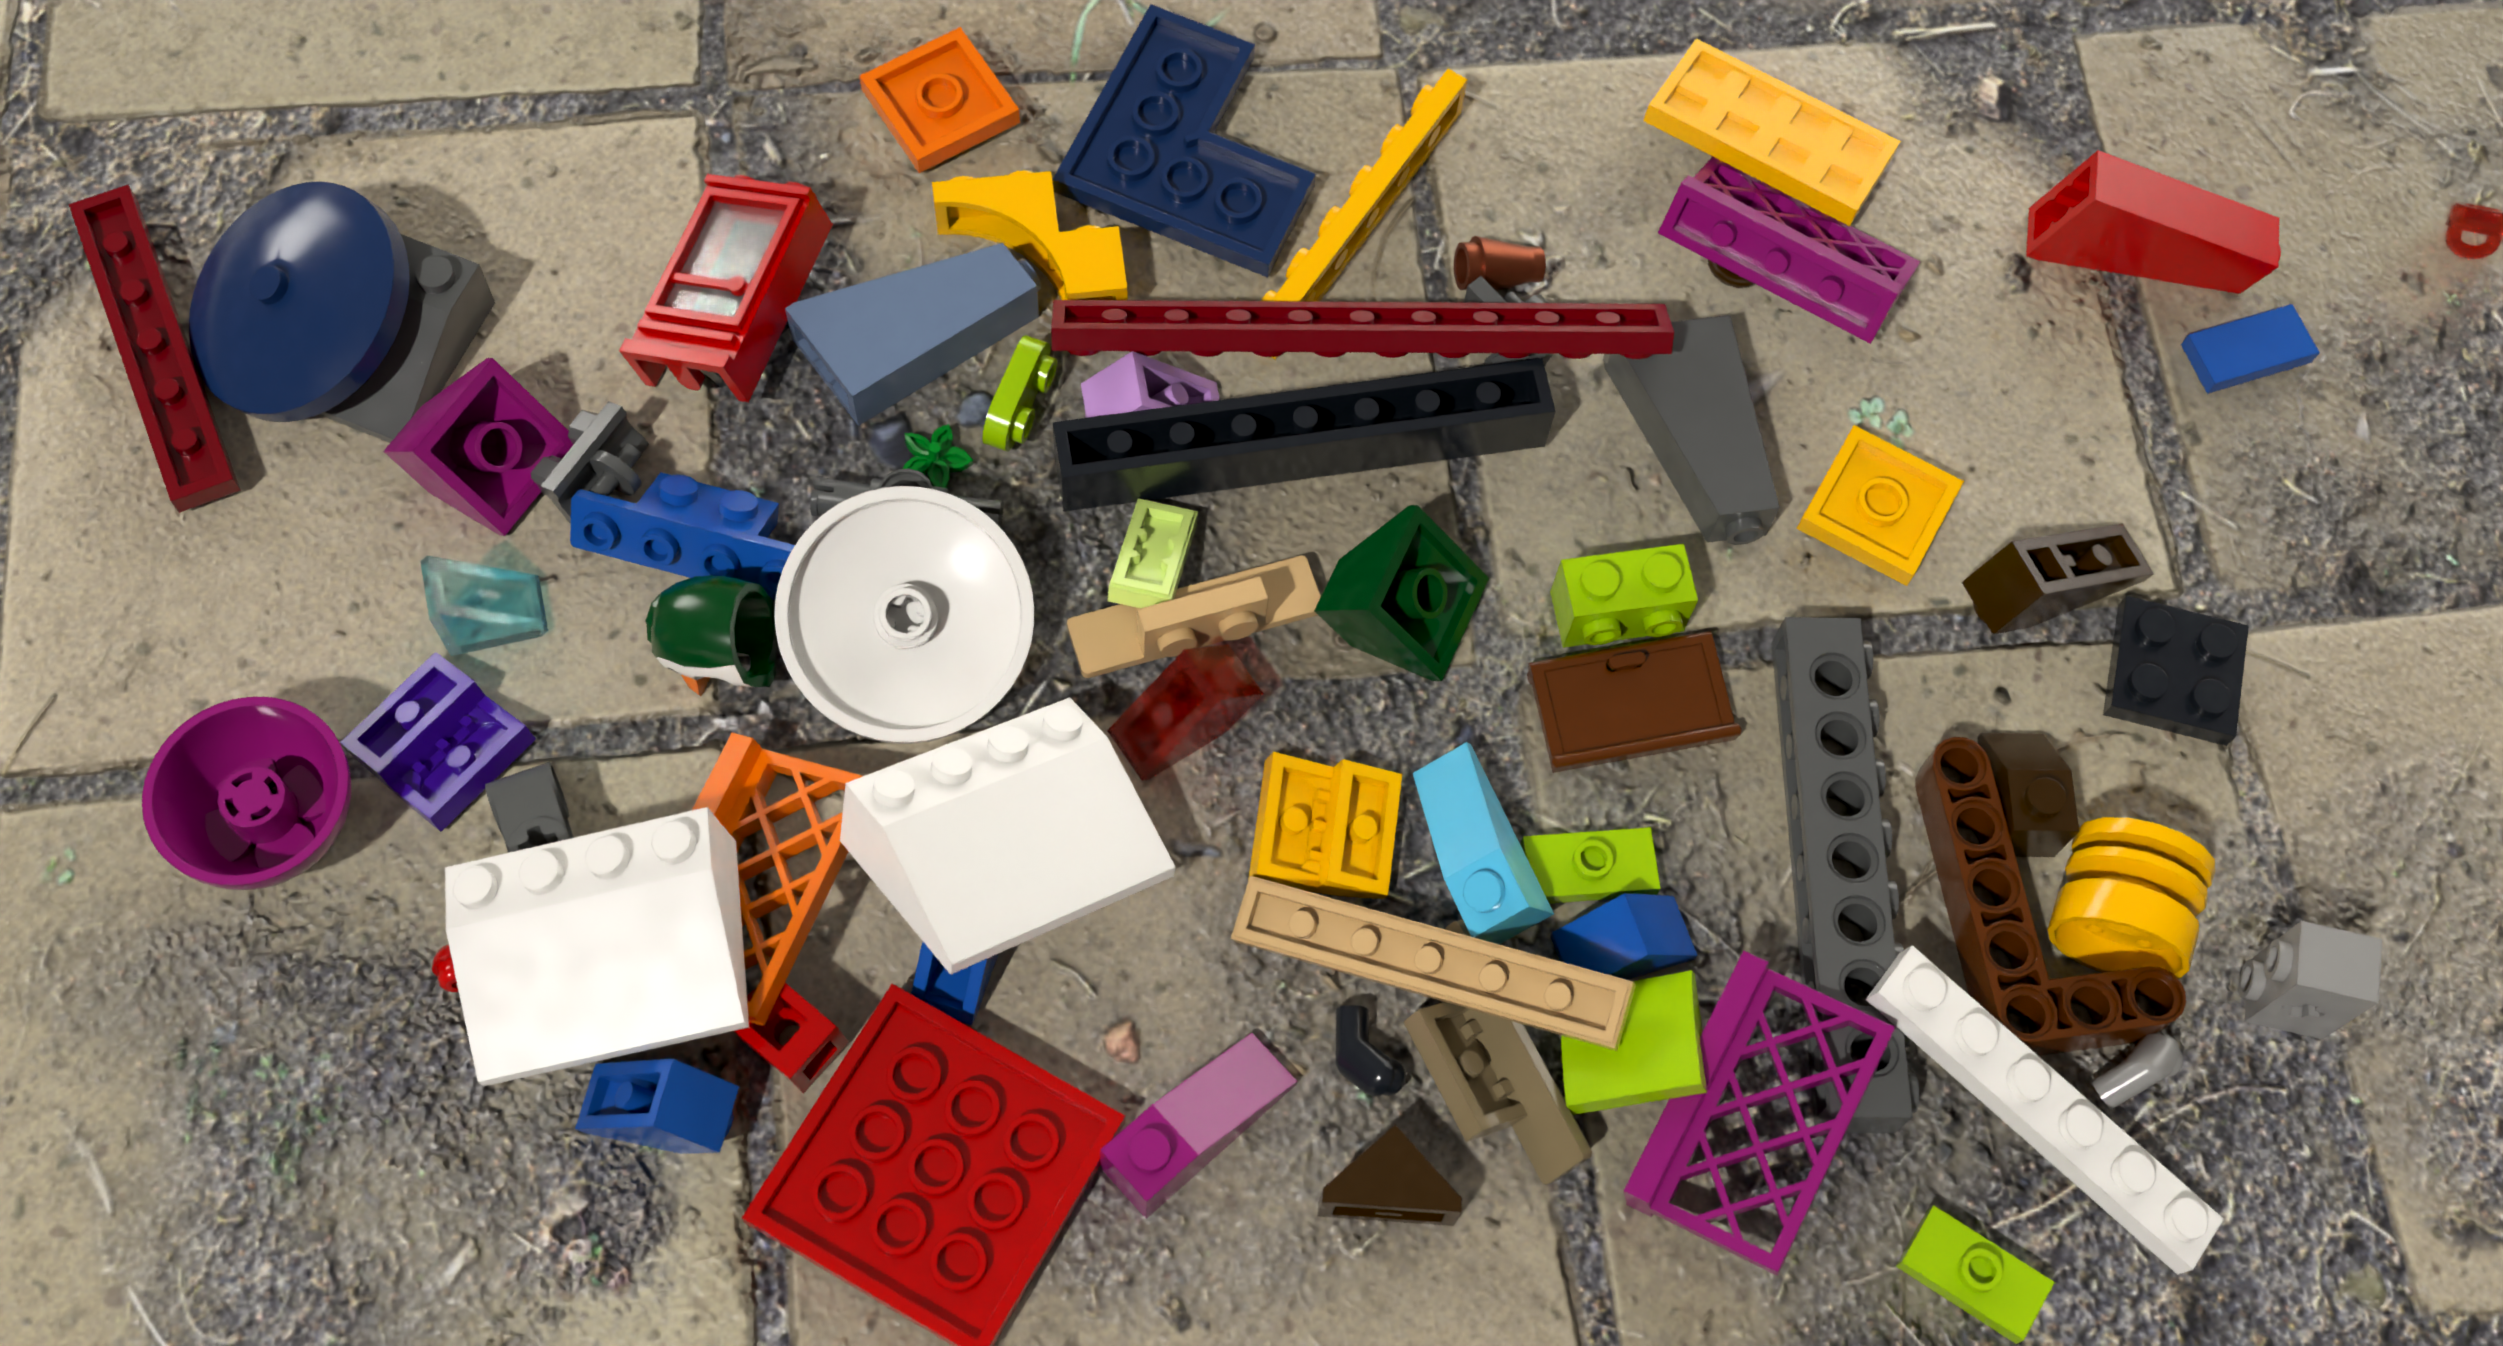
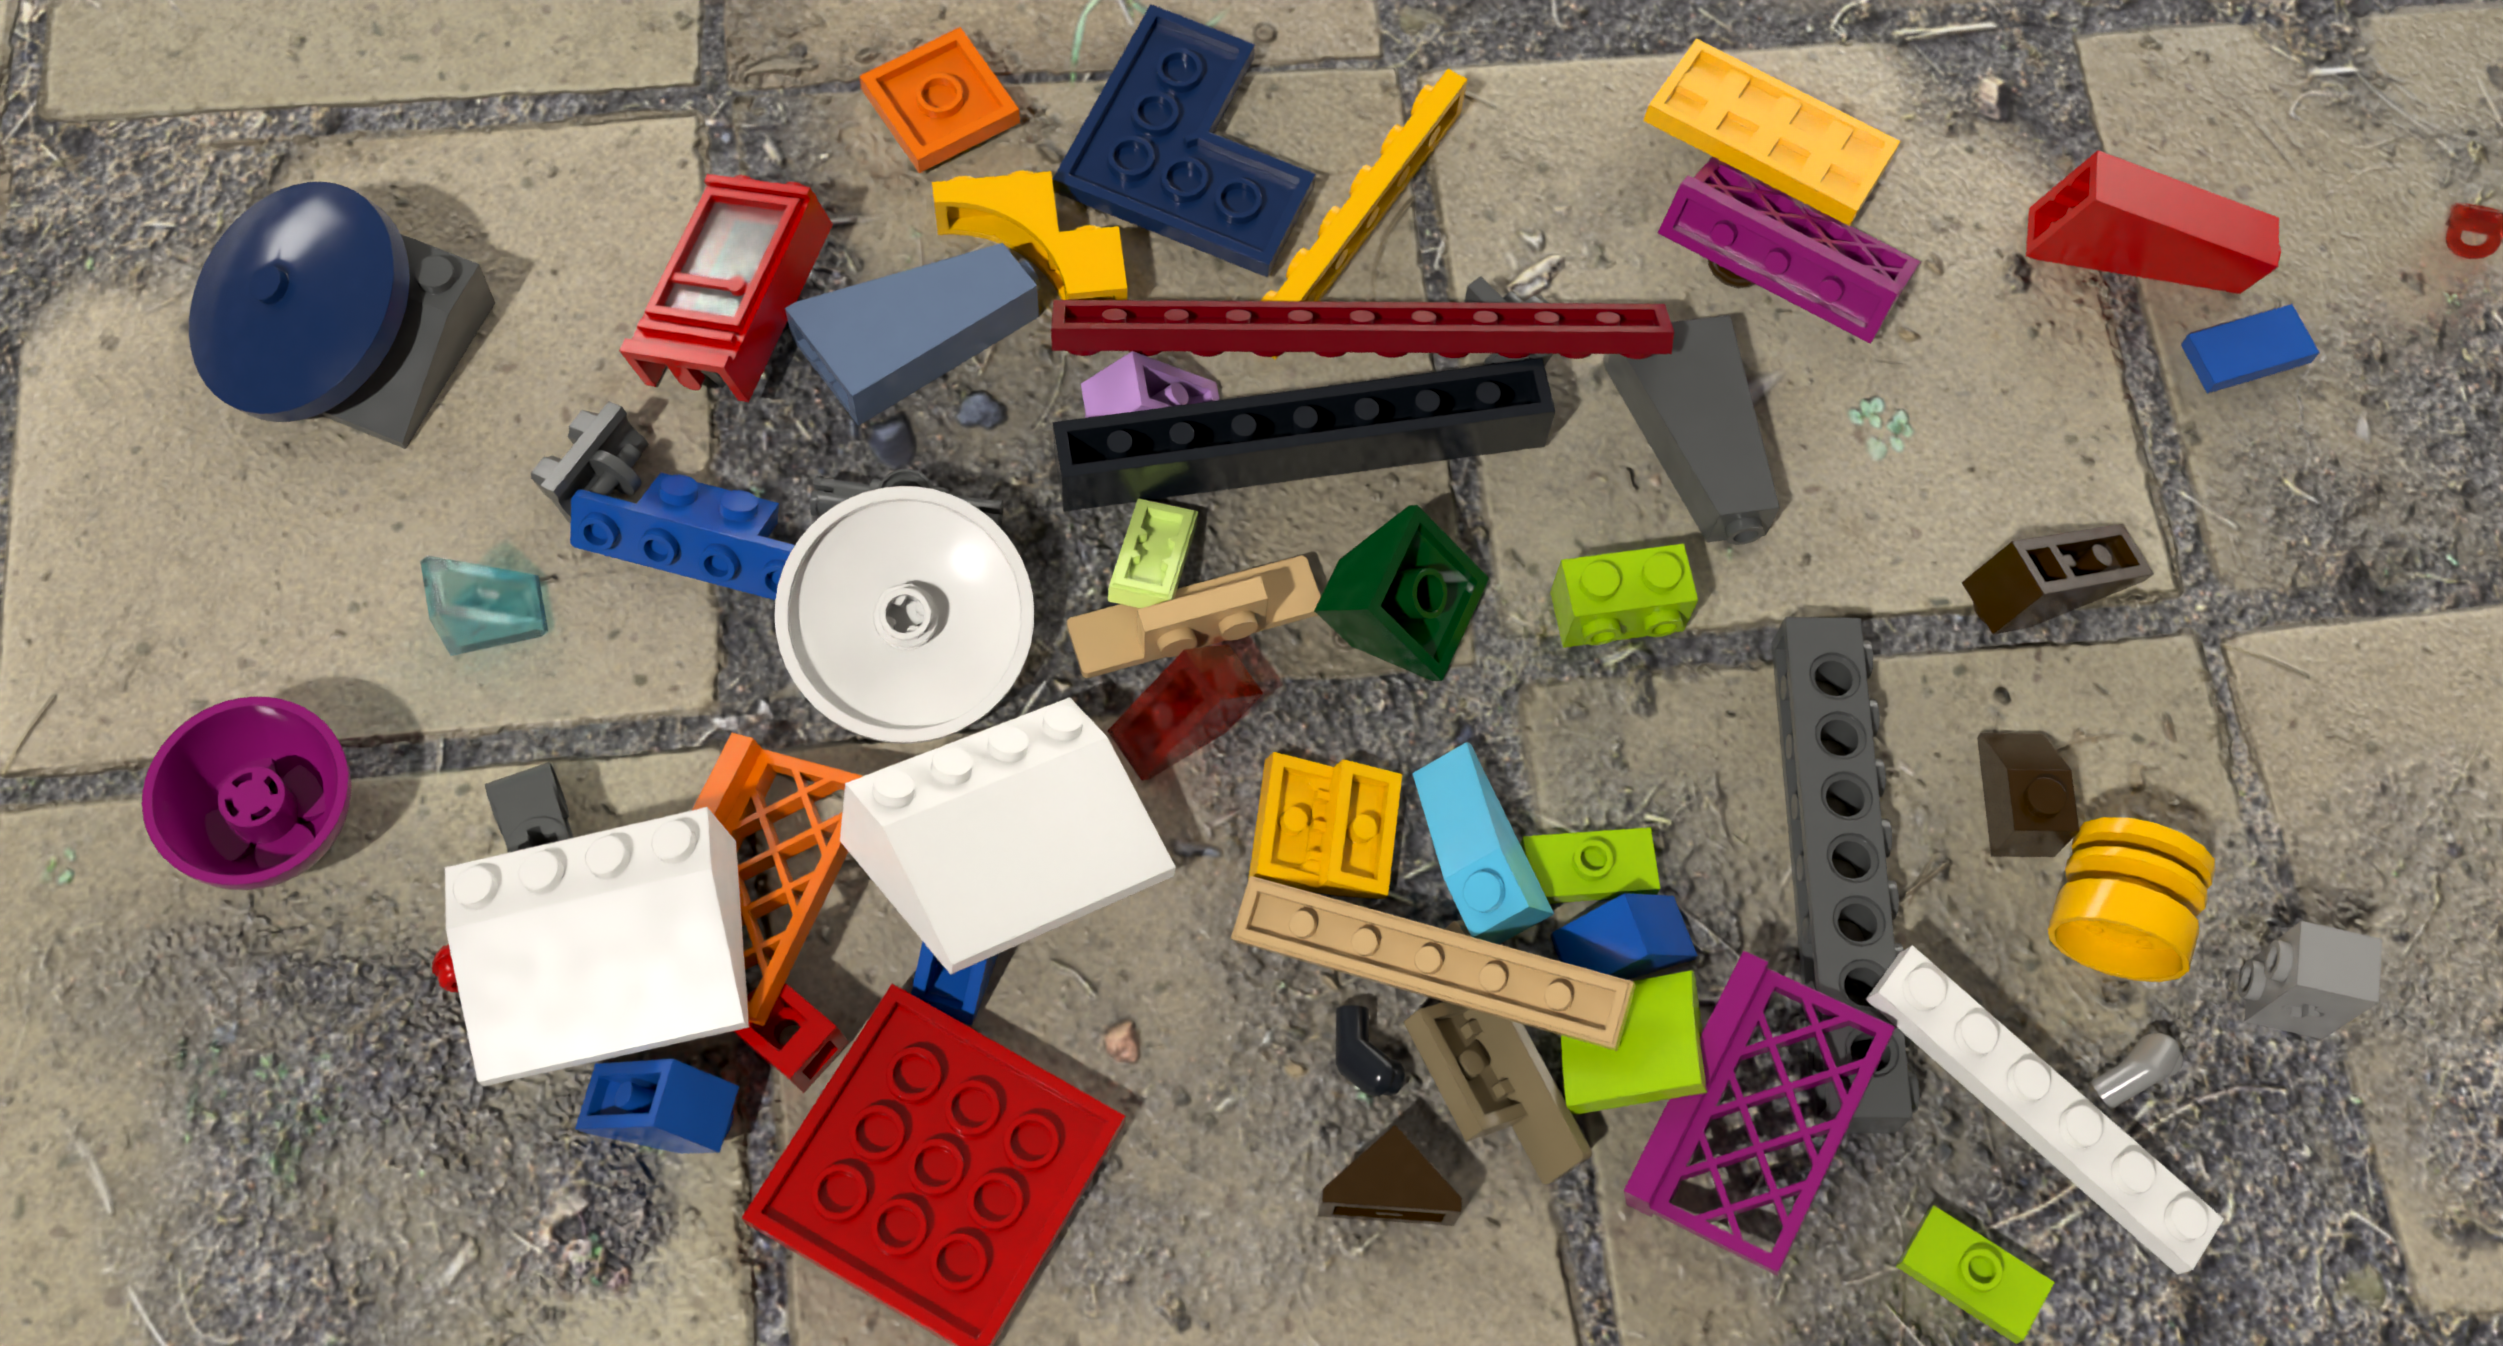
dark red plate [68,184,241,513] -> none
dark purple slope [340,652,536,832] -> none
magenta slope [383,358,574,536] -> none
dark green piece [645,576,777,696] -> none
green plant [903,424,973,488] -> none
lime plate [982,335,1057,452] -> none
magenta slope [1100,1033,1297,1219] -> none
copper cone [1454,236,1546,291] -> none
reddish brown door [1527,631,1742,773] -> none
yellow plate [1796,425,1964,586] -> none
reddish brown beam [1915,737,2186,1056] -> none
black plate [2103,595,2249,746] -> none

